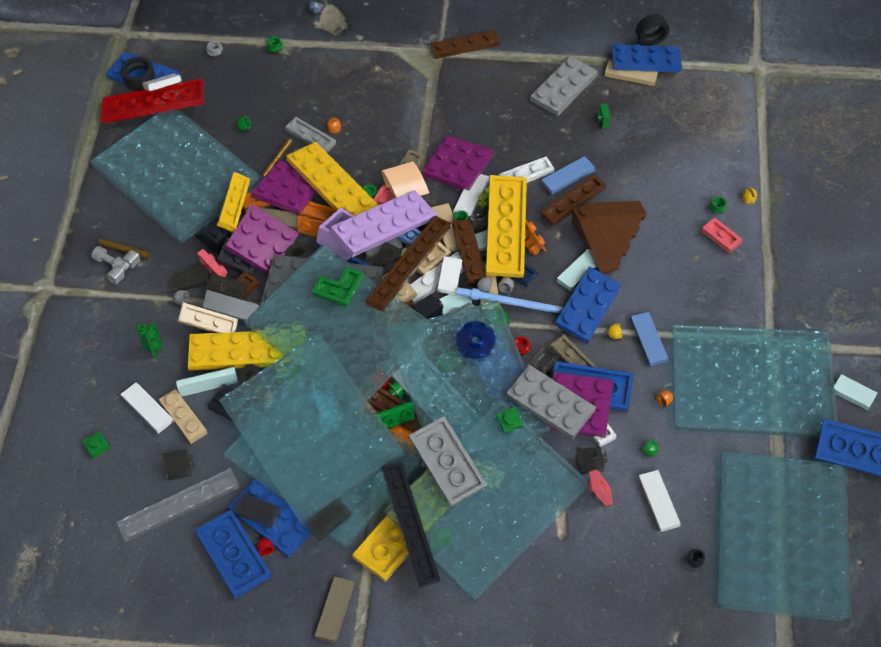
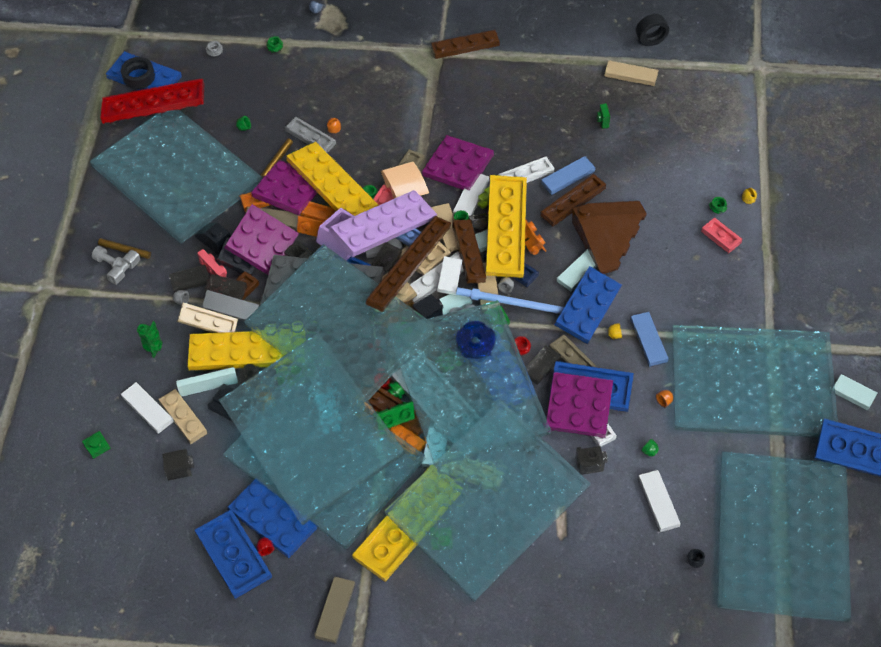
clear plate [116,468,240,542] -> none
white tile [142,74,181,91] -> none
yellow plate [217,172,250,232] -> none
clear smoke plate [234,493,281,529] -> none
clear smoke plate [305,498,352,542] -> none
green plate [312,266,365,308] -> none
black plate [382,461,440,588] -> none
light grey plate [409,416,487,507] -> none
light grey hinge [478,277,492,293] -> none
green plate [496,407,523,434] -> none
light grey plate [506,365,596,440] -> none
light grey plate [530,56,598,116] -> none
coral plate [588,470,613,506] -> none
blue plate [611,44,682,73] -> none

